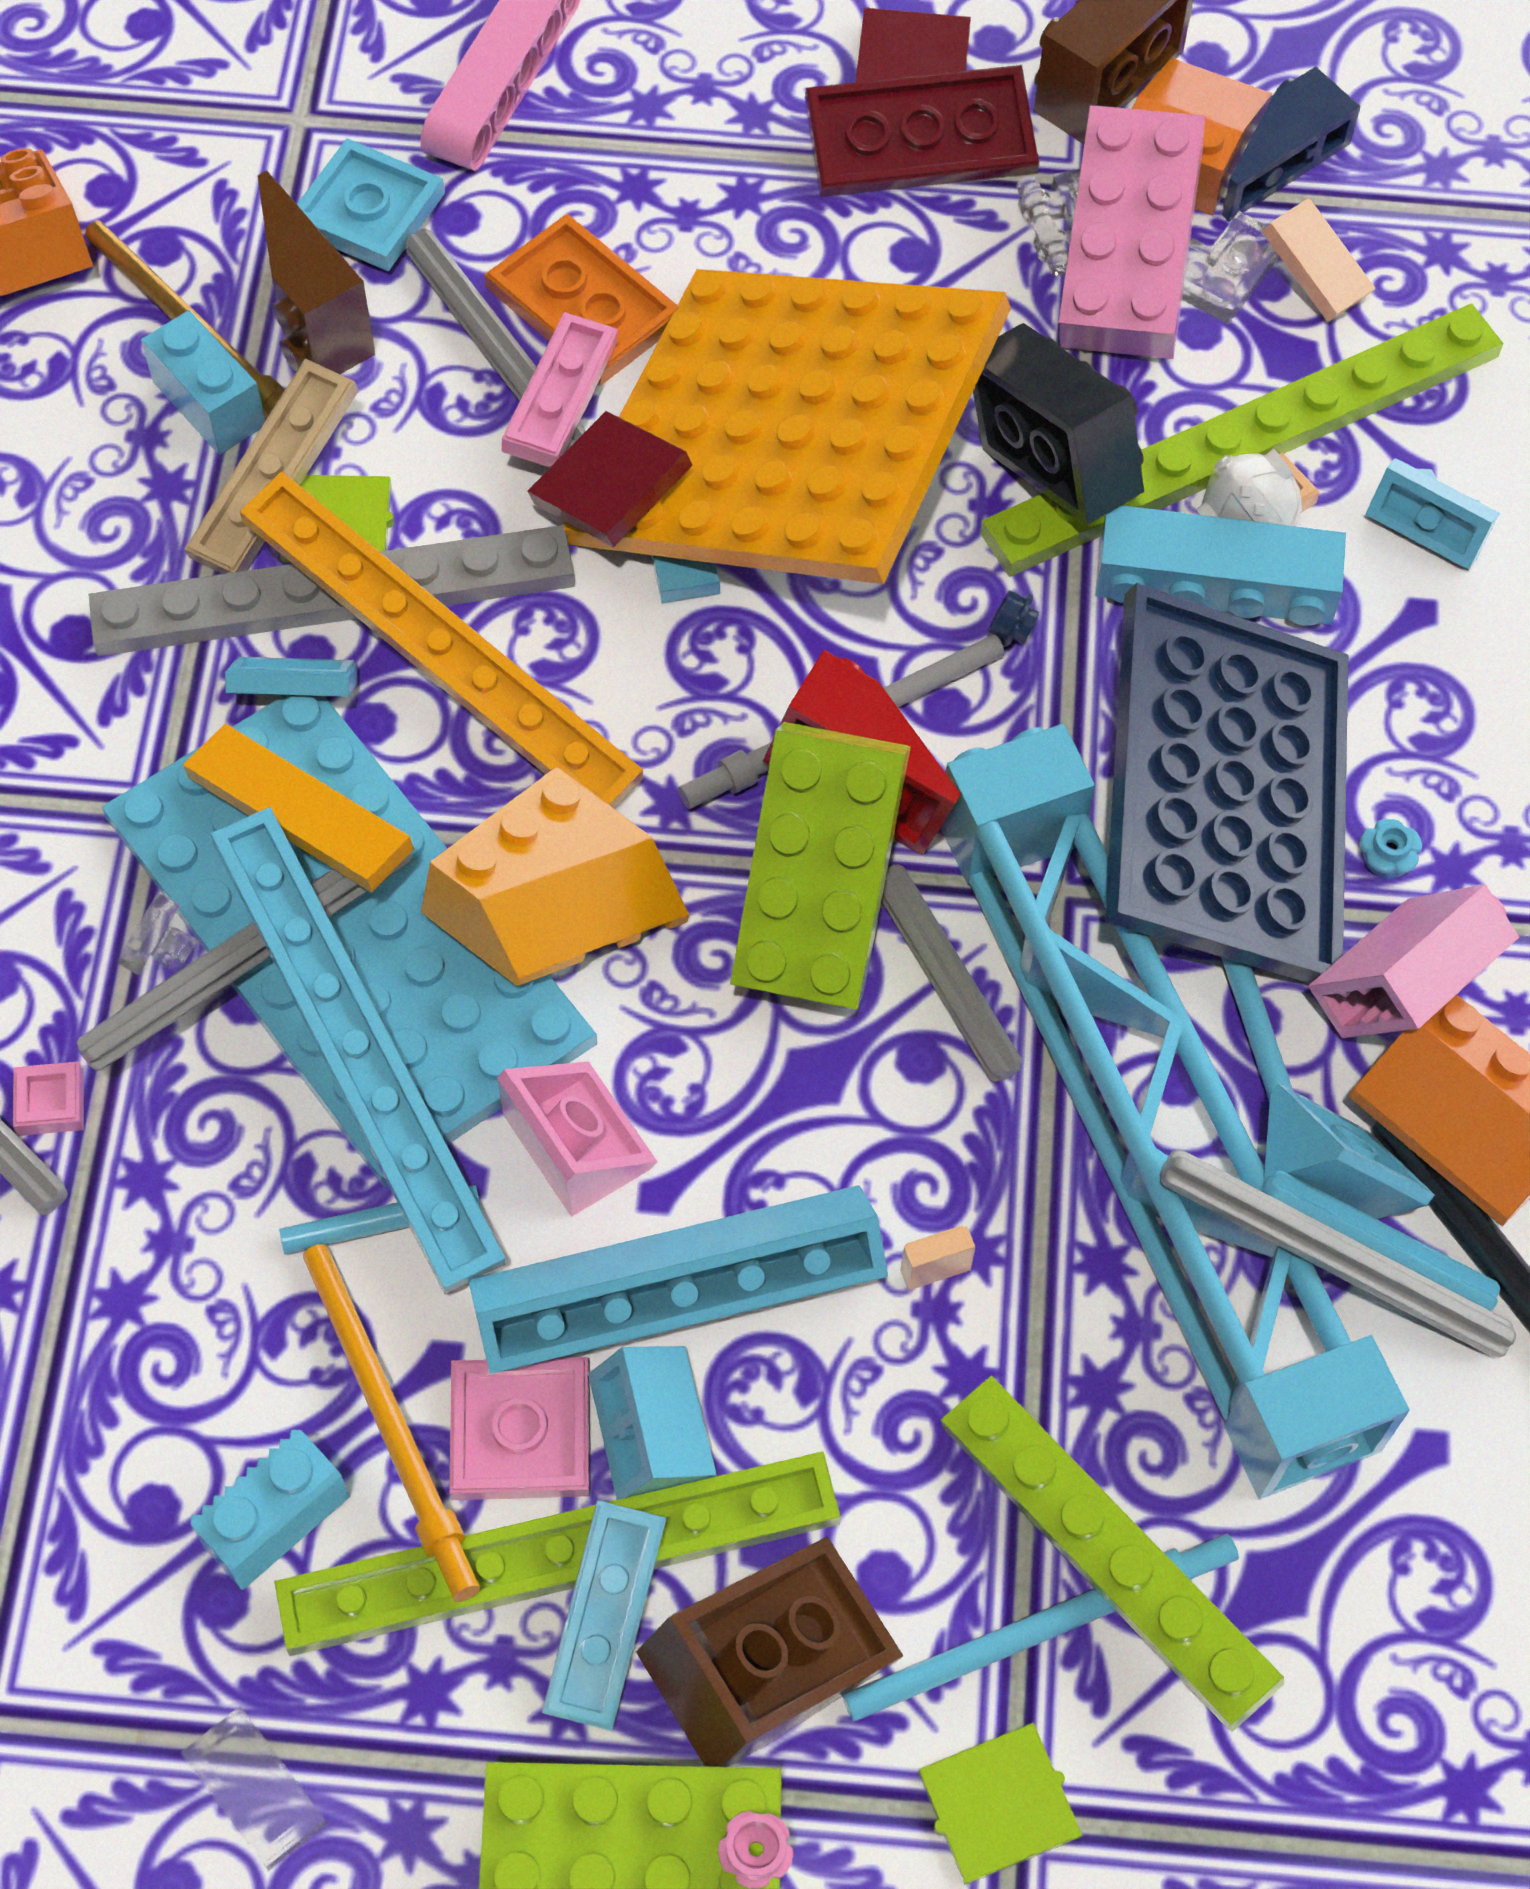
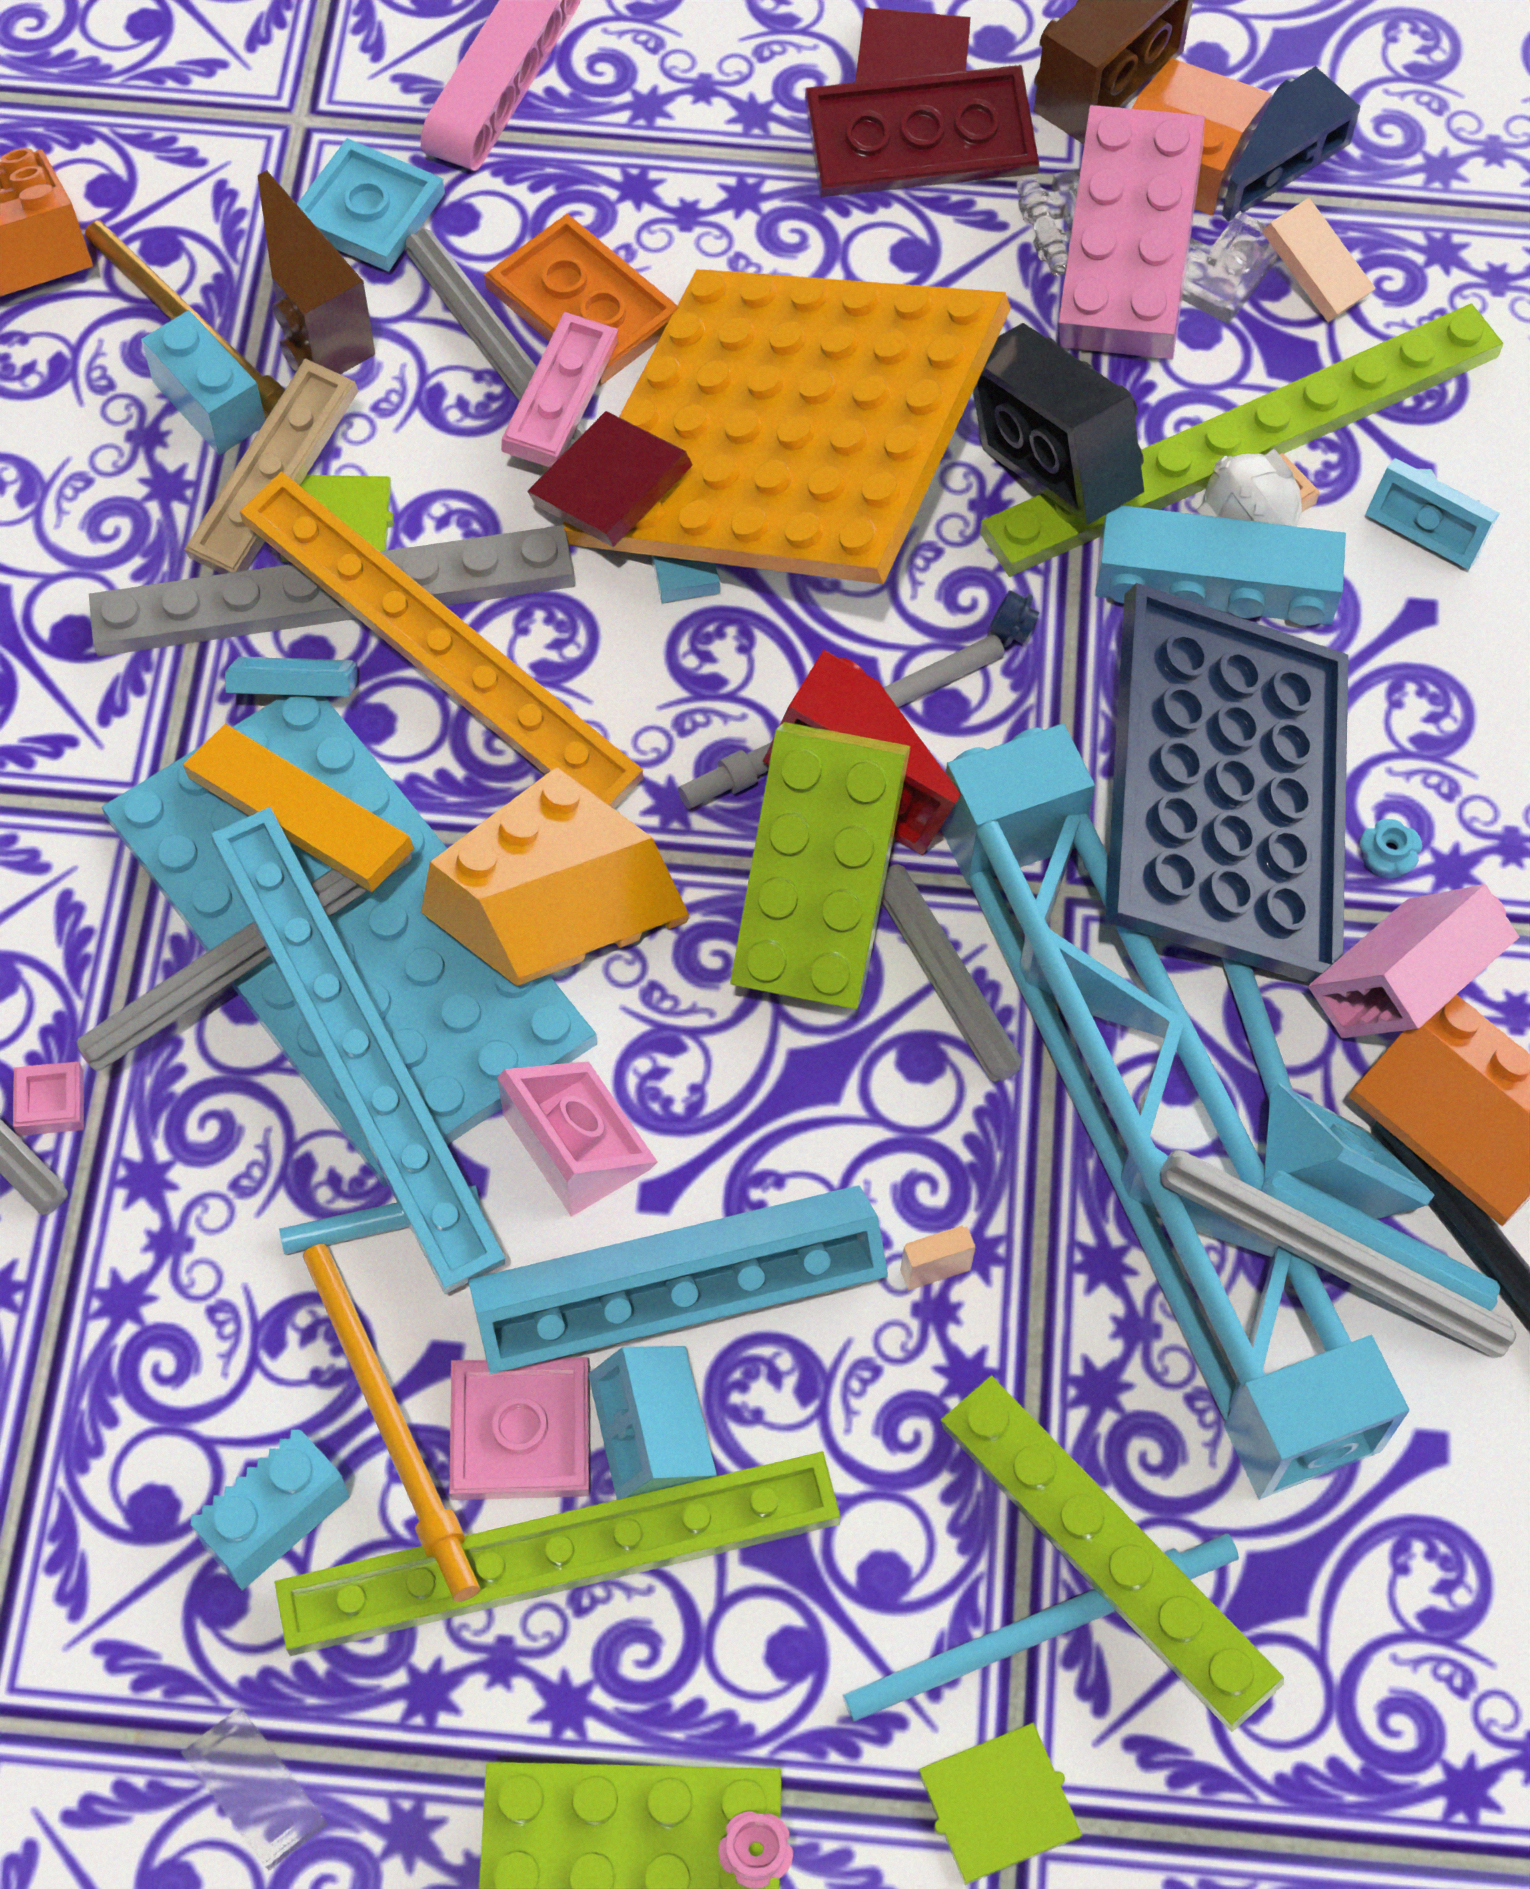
clear tile [117,893,197,976] -> none
medium azure tile [542,1500,666,1731] -> none
reddish brown slope [636,1536,904,1767] -> none

